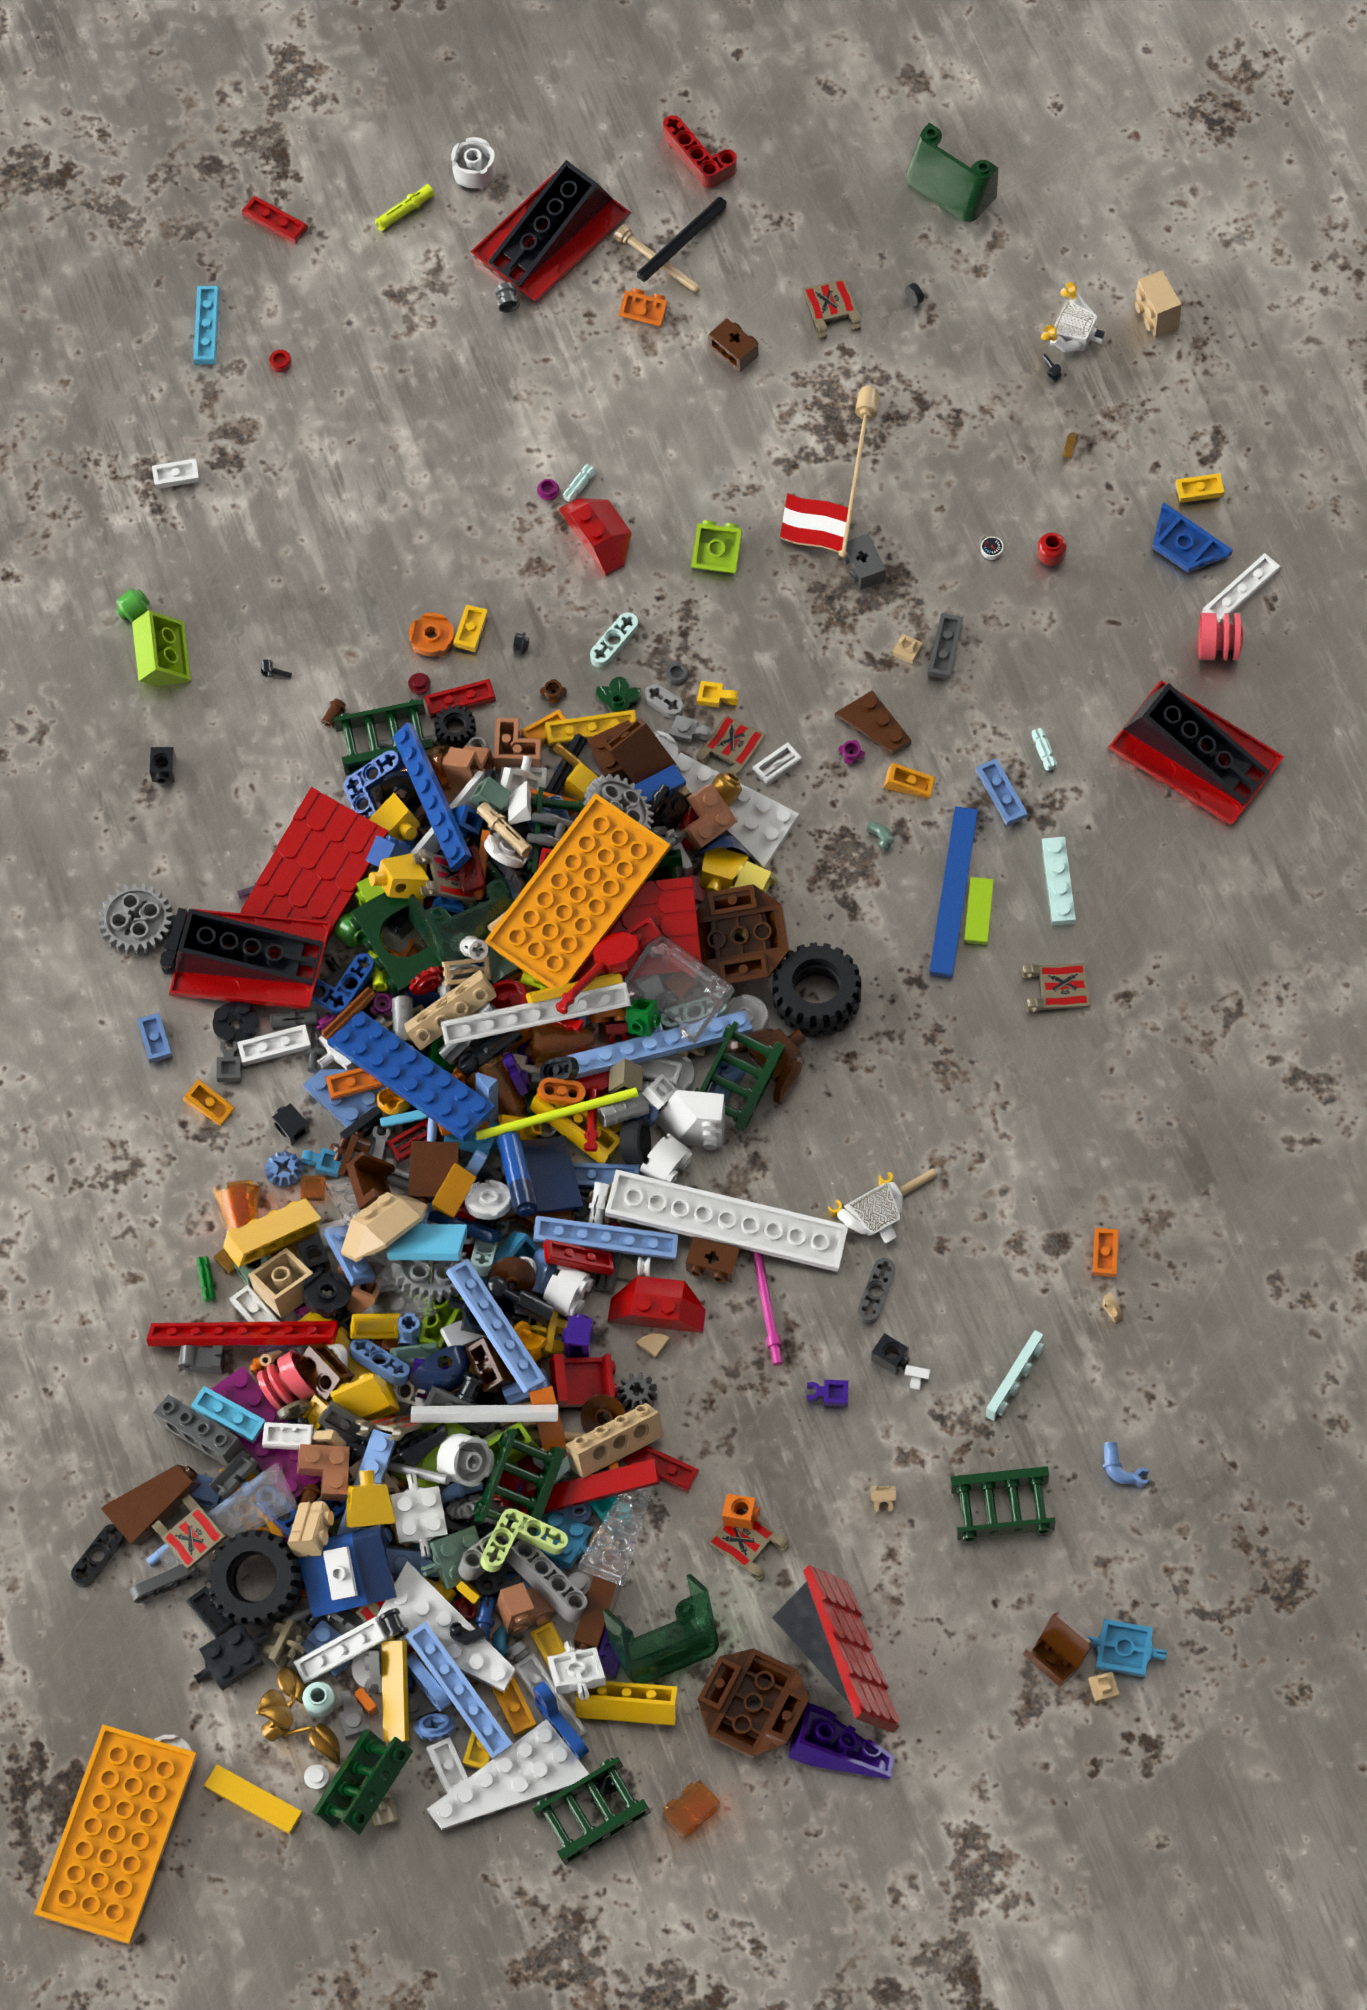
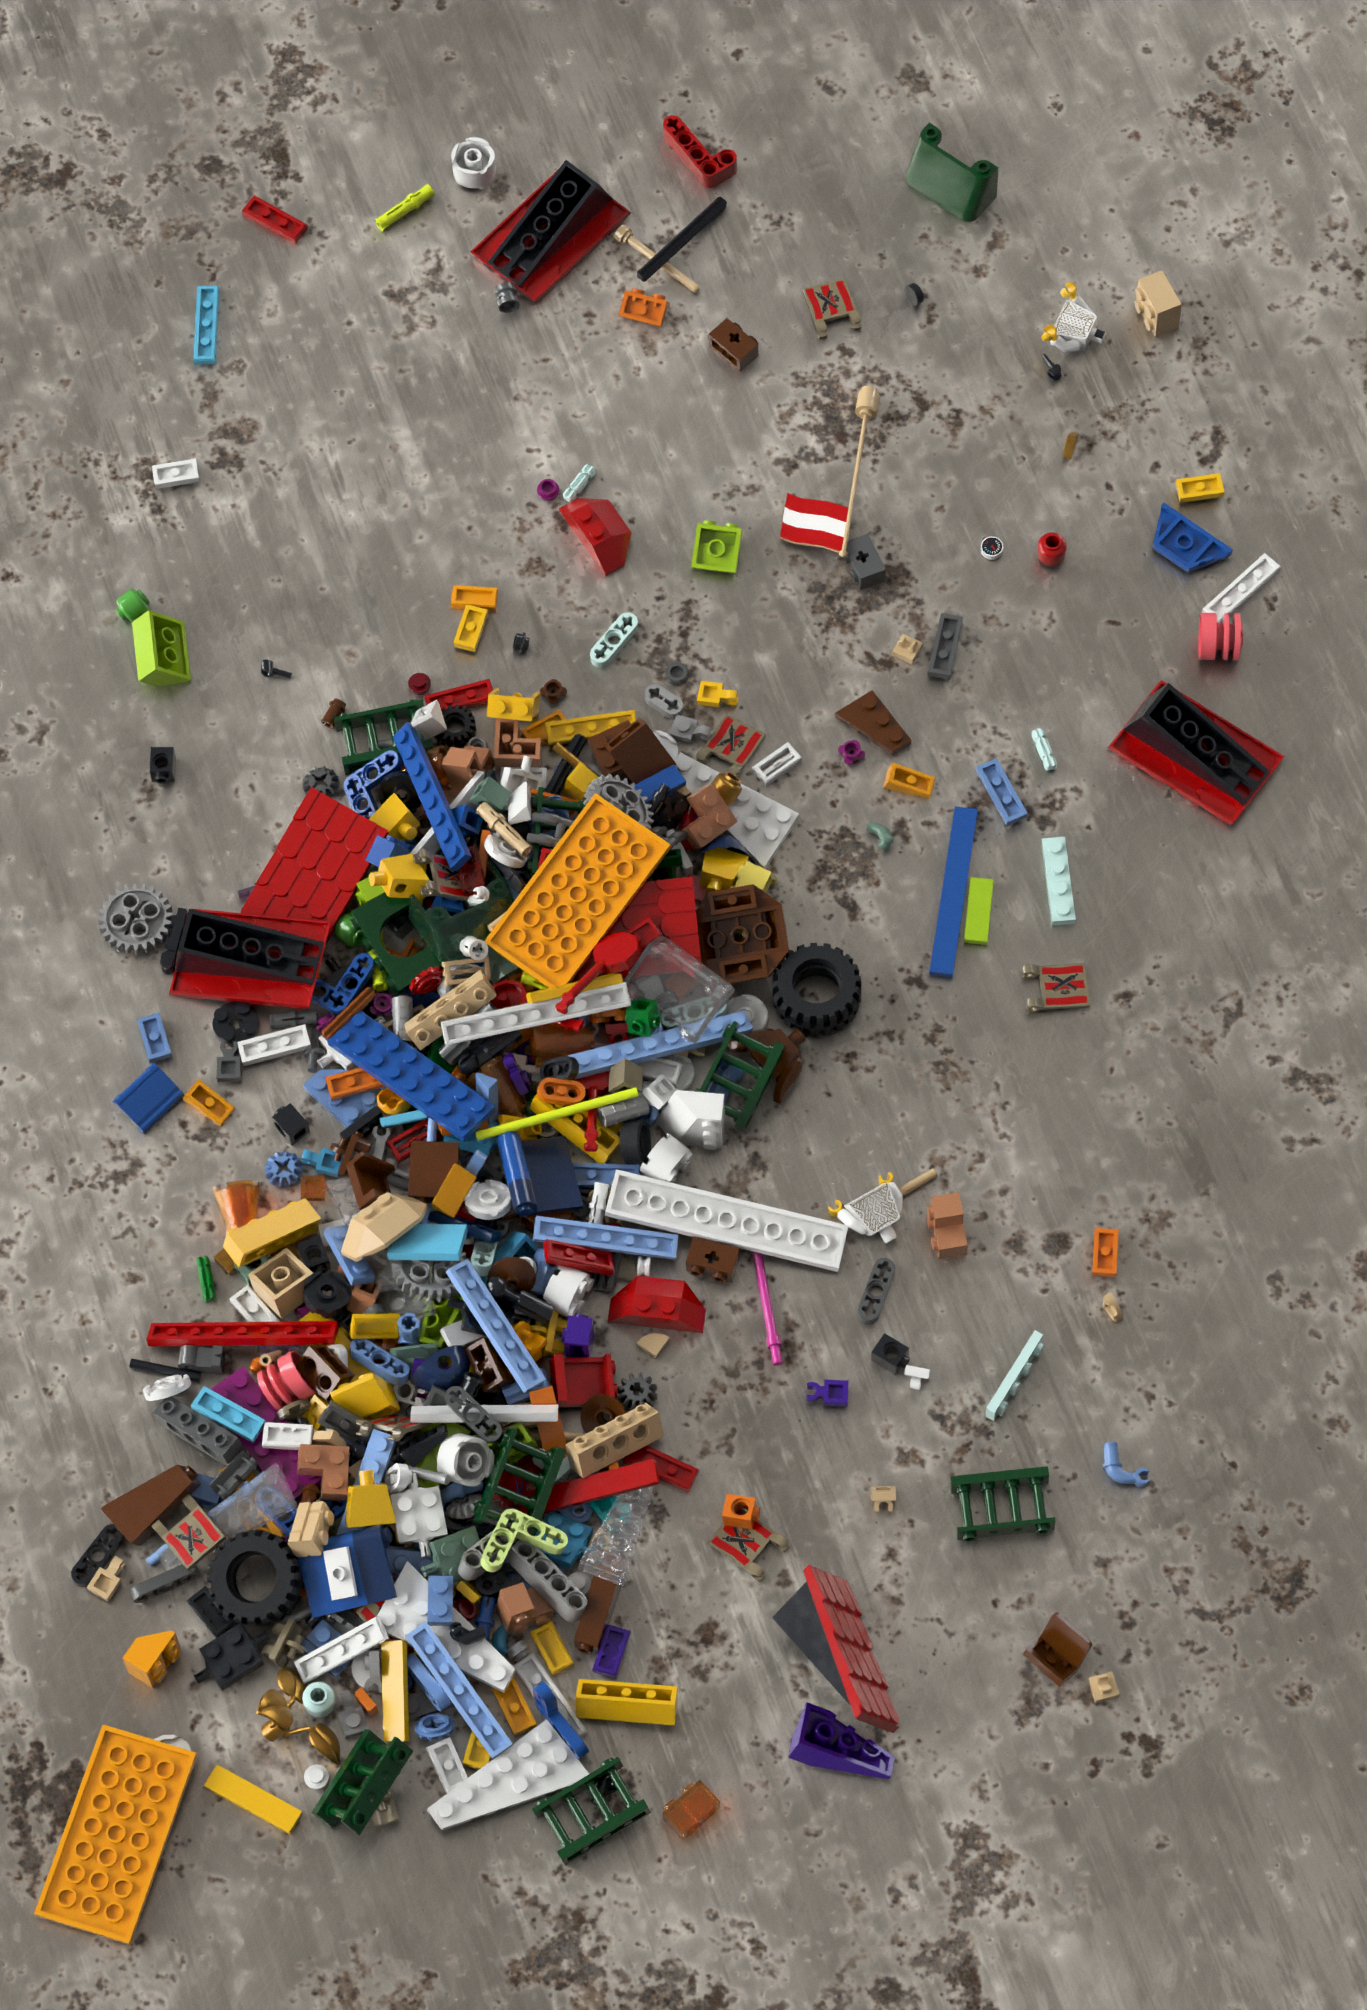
red tile [269,350,292,372] -> none
black bush [379,1608,409,1641] -> none
orange plate [409,612,455,656] -> none
white plate [547,1640,606,1700] -> none
dark green plate [596,676,641,713] -> none
clear green windscreen [603,1574,719,1684] -> none
reddish brown piece [697,1648,809,1759] -> none
dark azure plate [1087,1619,1167,1678] -> none
none -> tan plate [87,1556,126,1602]
none -> blue piece [112,1063,184,1133]
none -> light orange slope [122,1630,181,1688]
none -> black bar [129,1358,202,1382]
none -> white tile [143,1374,191,1401]
none -> dark grey gear [303,766,339,798]
none -> white plate [384,1463,412,1495]
none -> white slope [411,700,447,739]
none -> medium blue plate [427,1576,453,1626]
none -> dark grey beam [445,1386,502,1444]
none -> light orange tile [451,585,498,611]
none -> white arm [468,886,490,907]
none -> yellow window [487,688,541,721]
none -> nougat brick [926,1192,968,1259]

